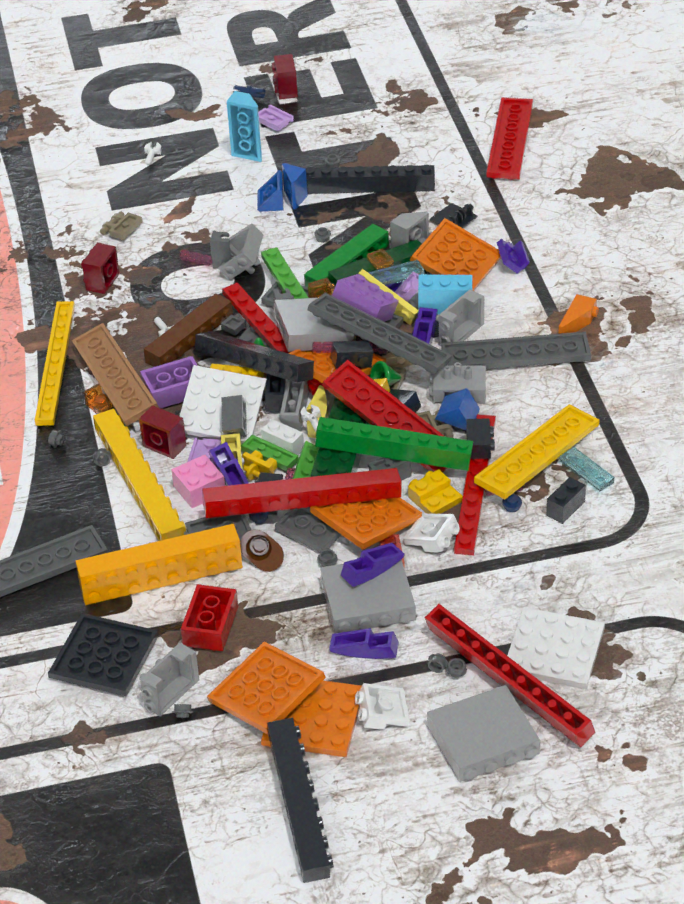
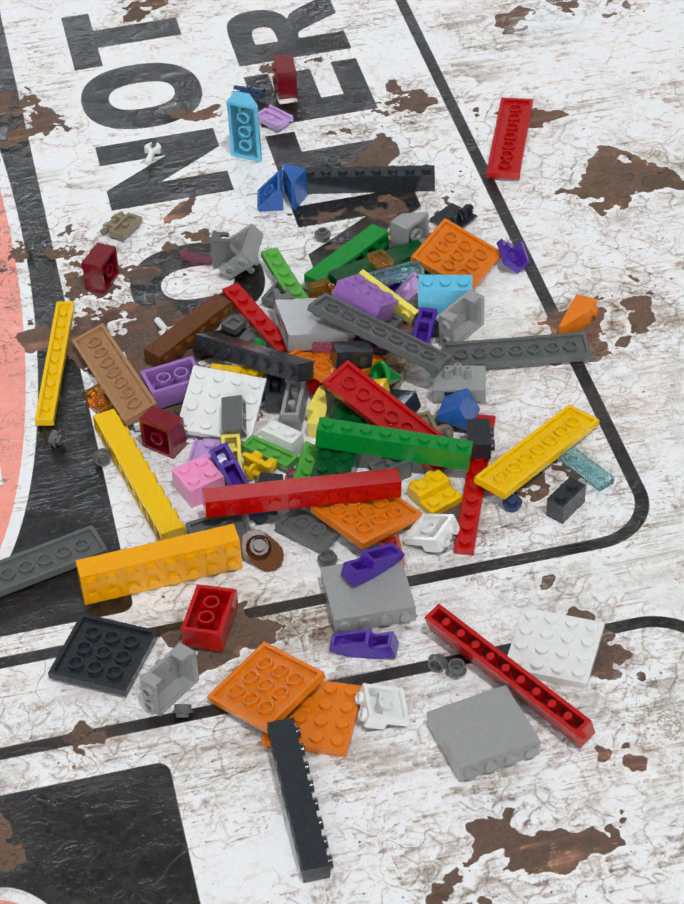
white bar [301,405,321,432] -> none

